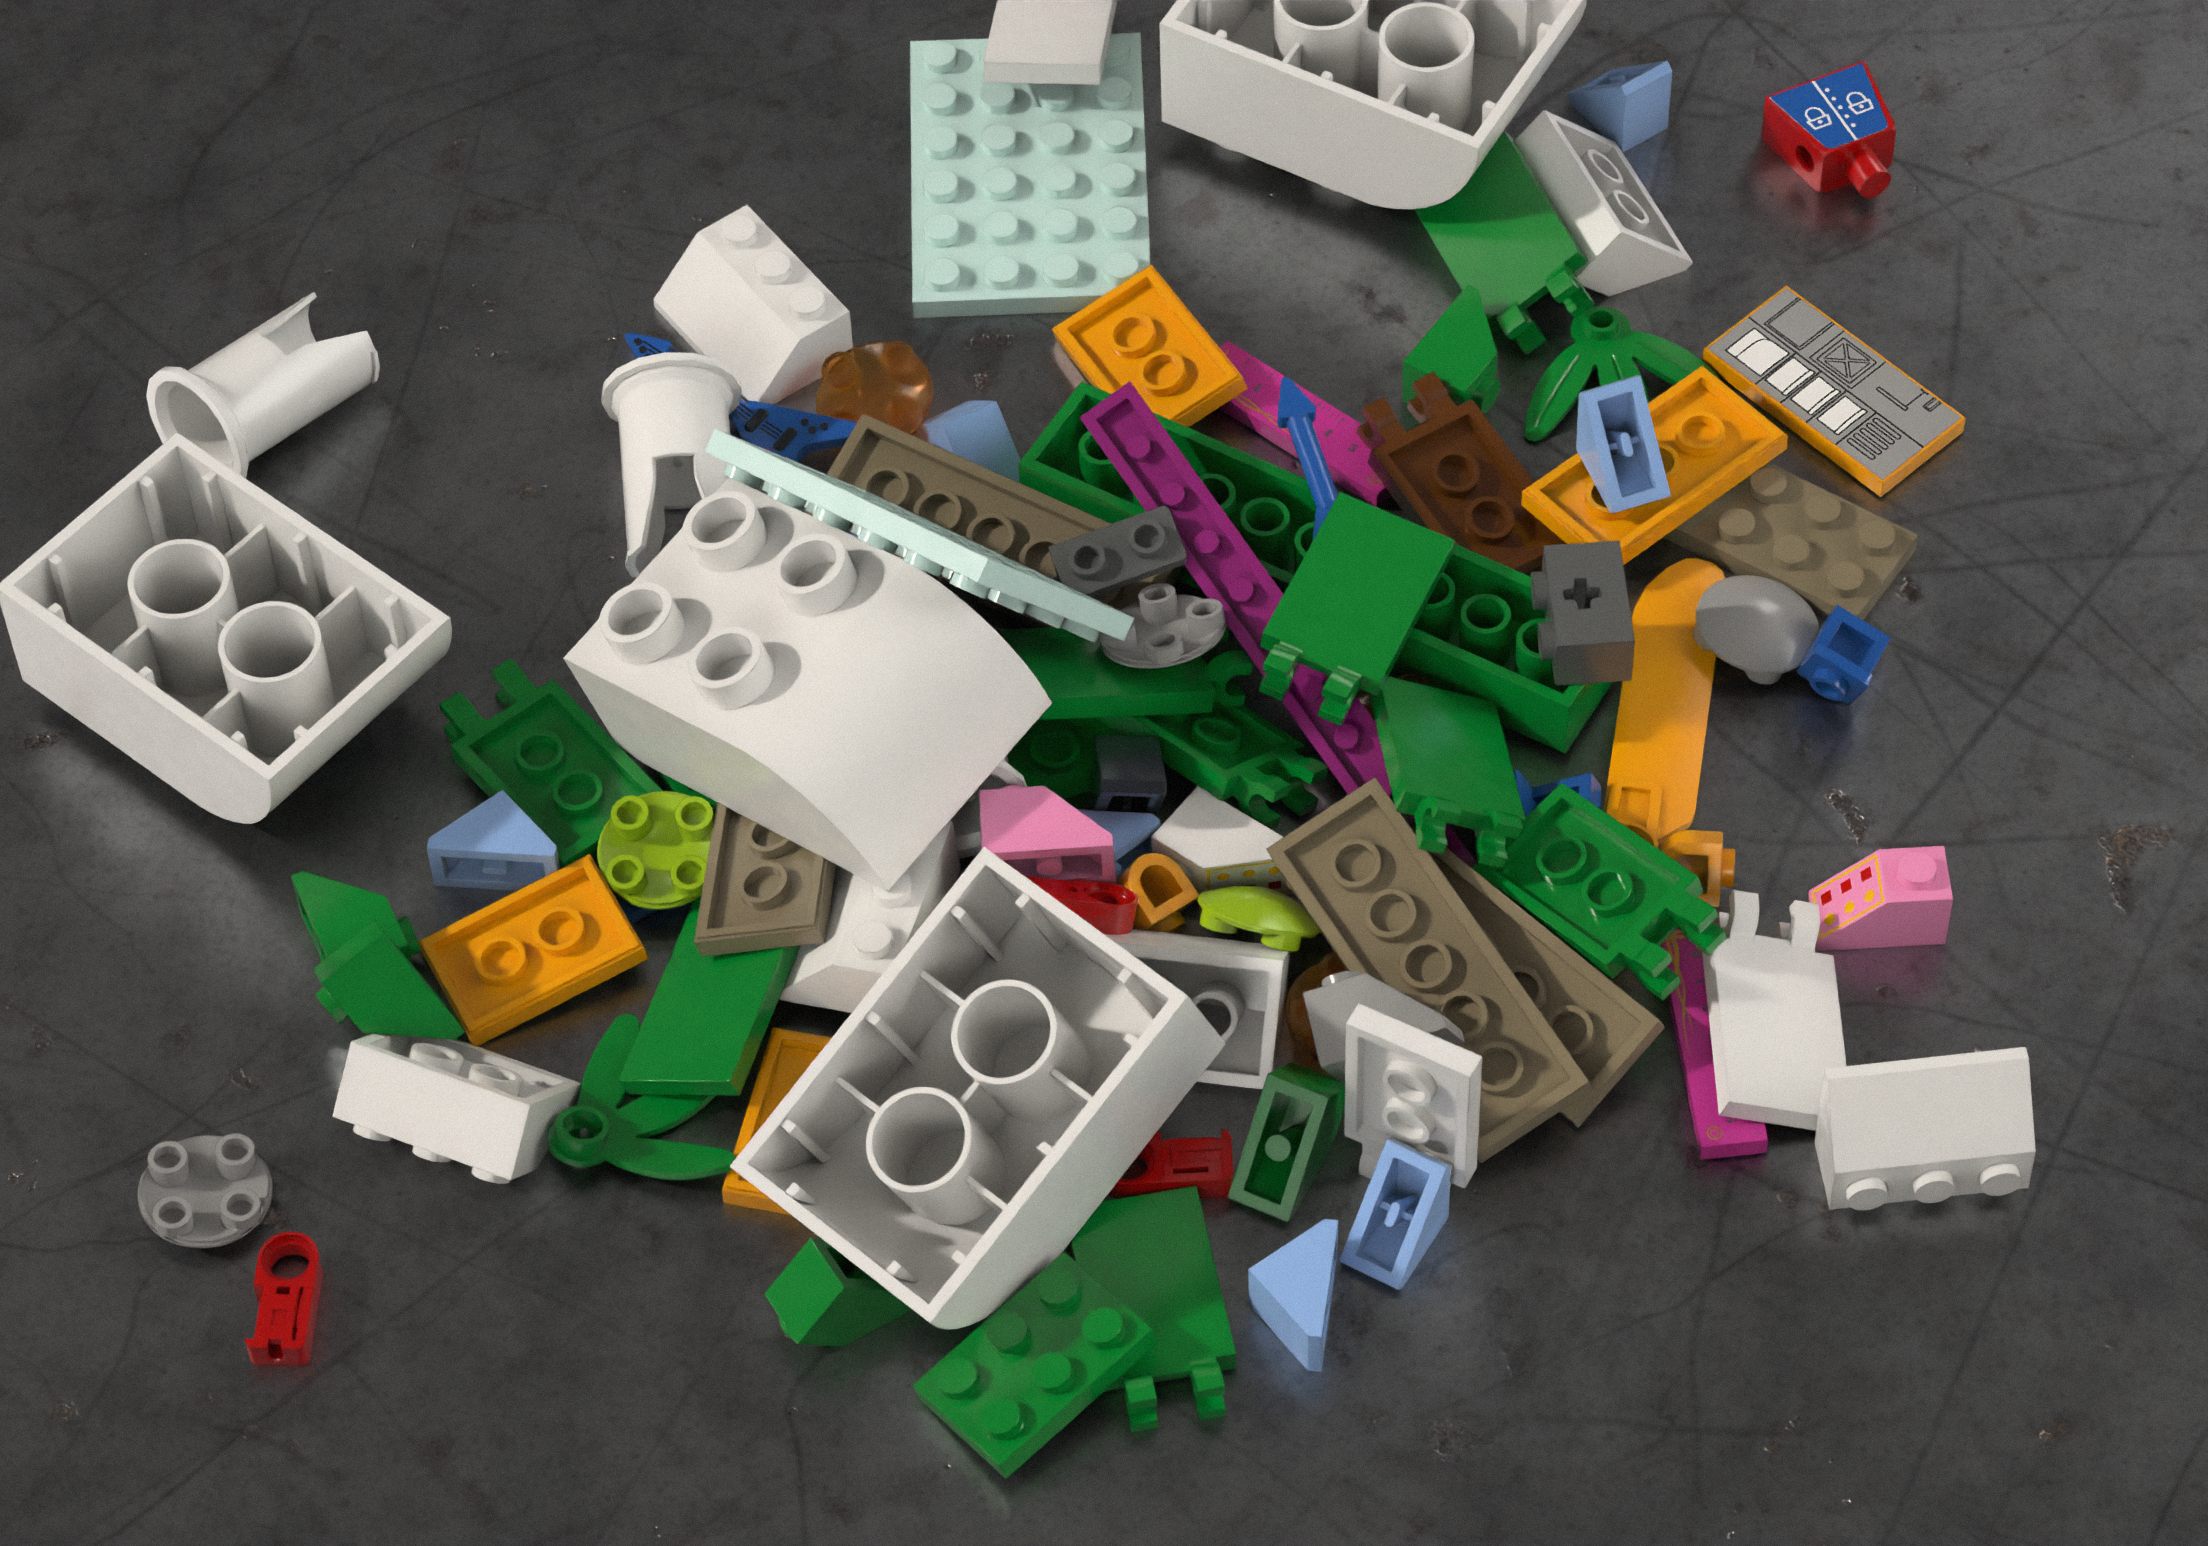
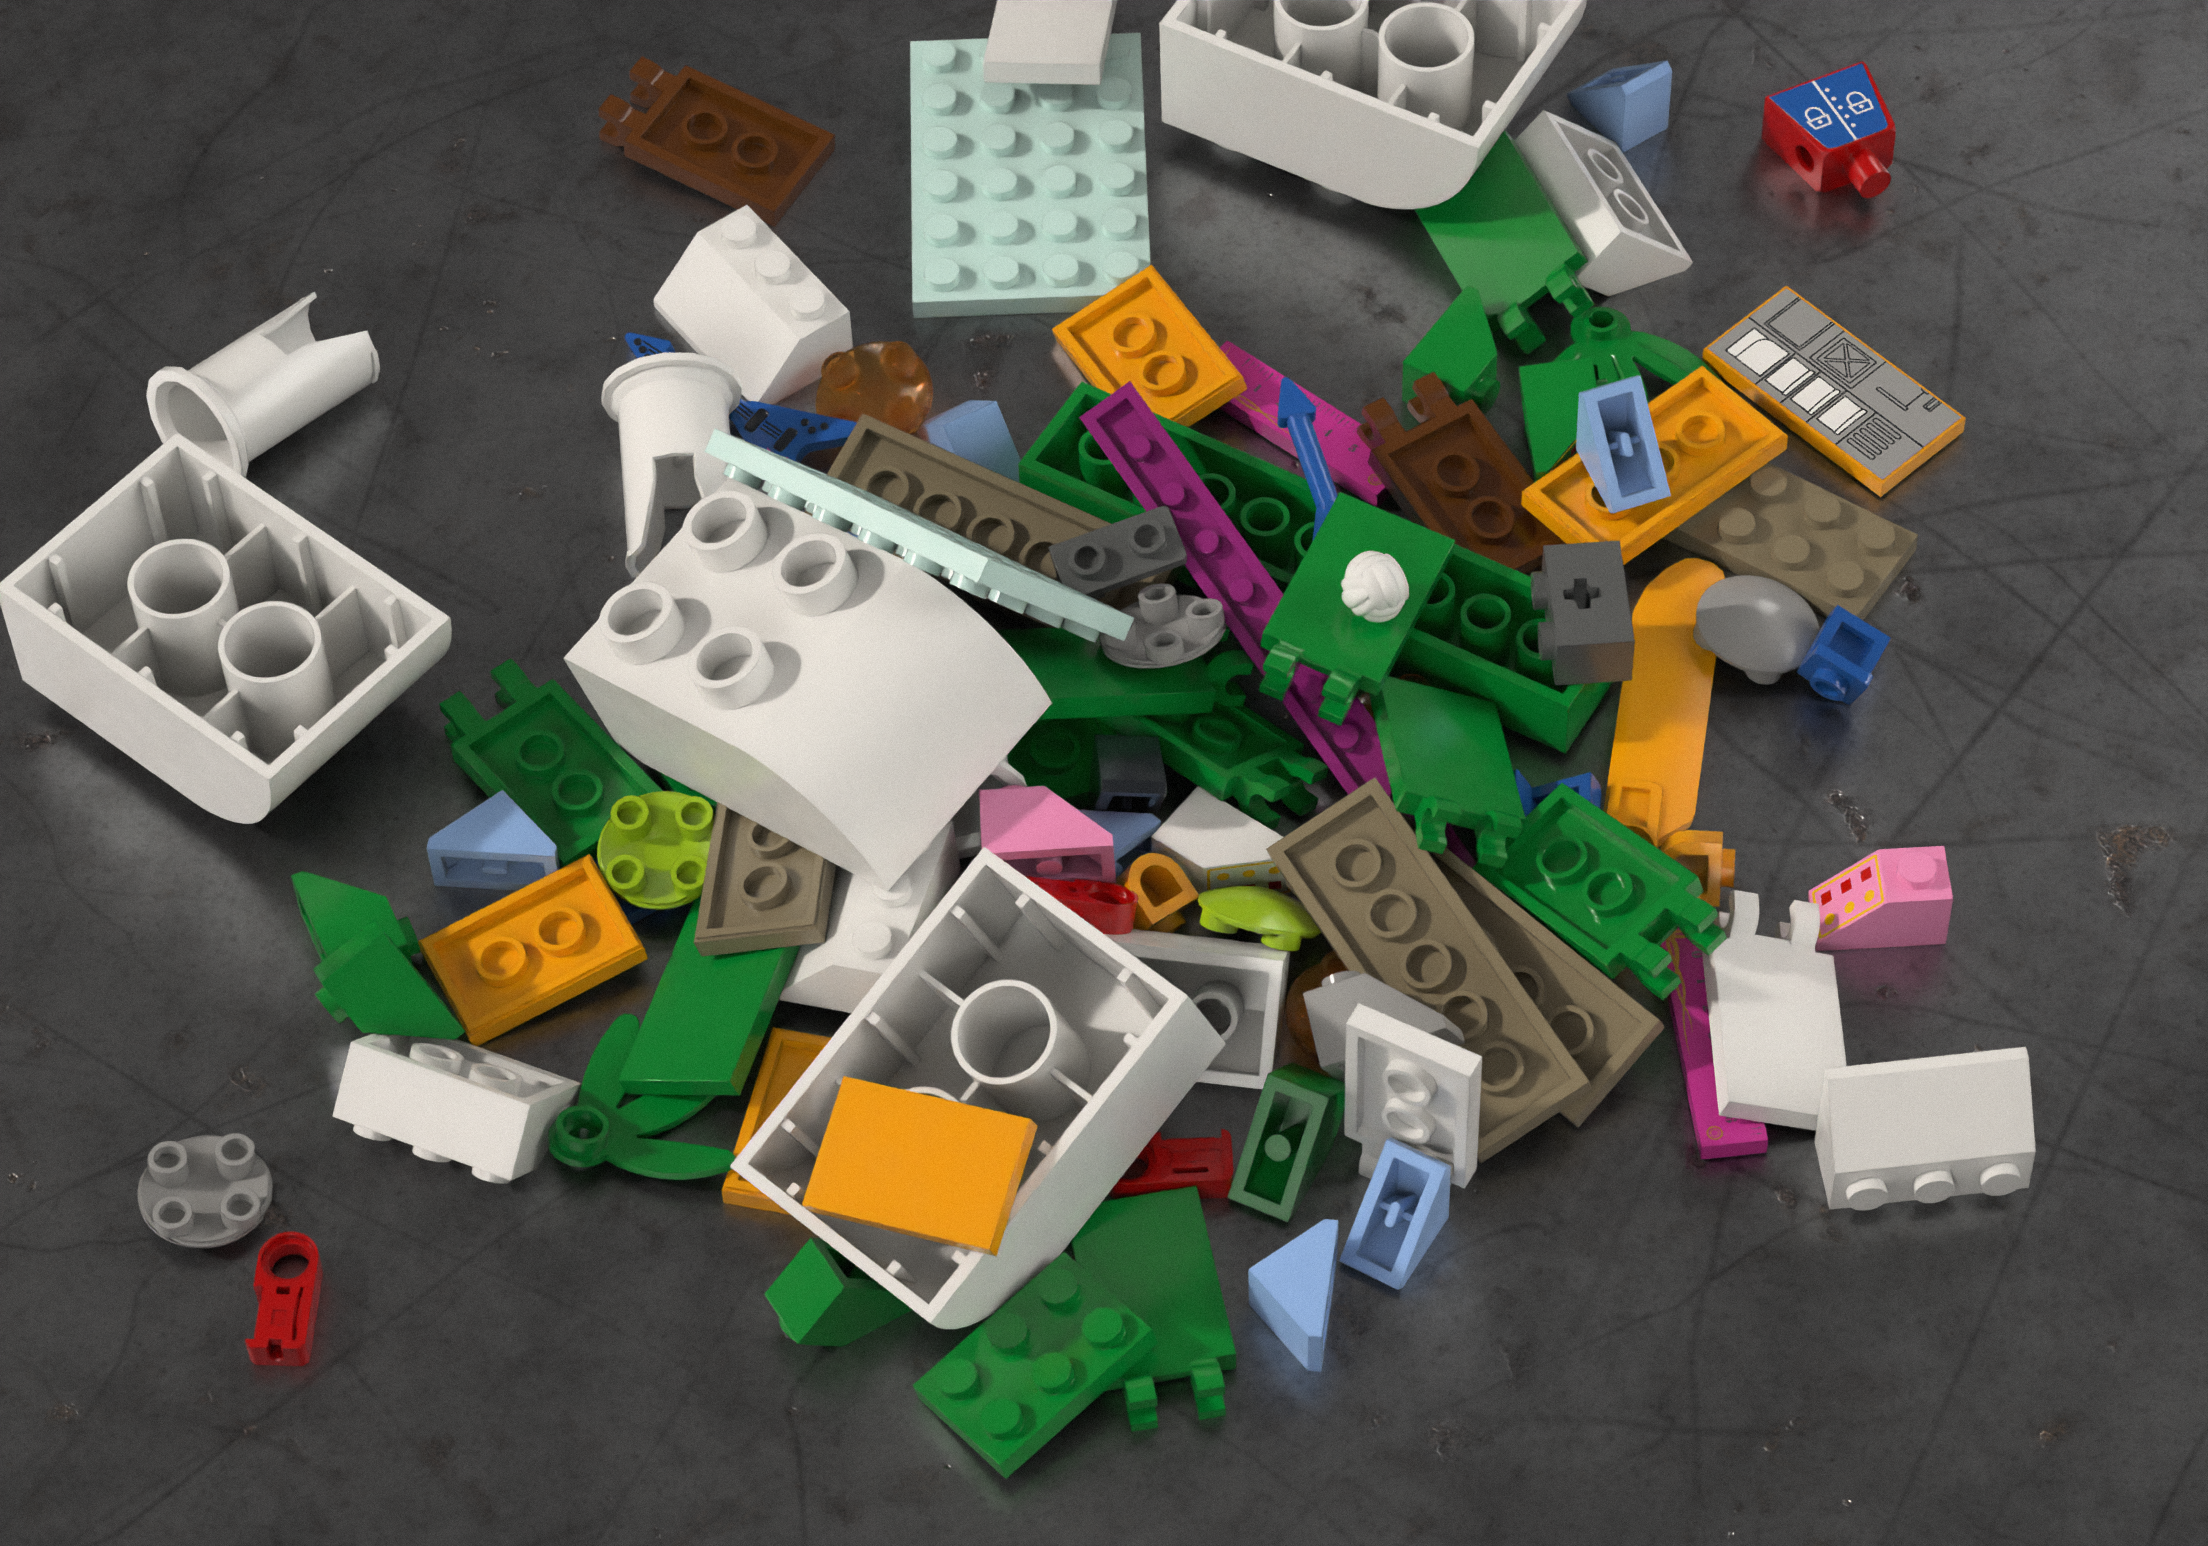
none -> reddish brown tile [598,56,835,227]
none -> light orange tile [802,1076,1038,1256]
none -> white piece [1341,551,1409,623]
none -> green slope [1519,357,1608,483]

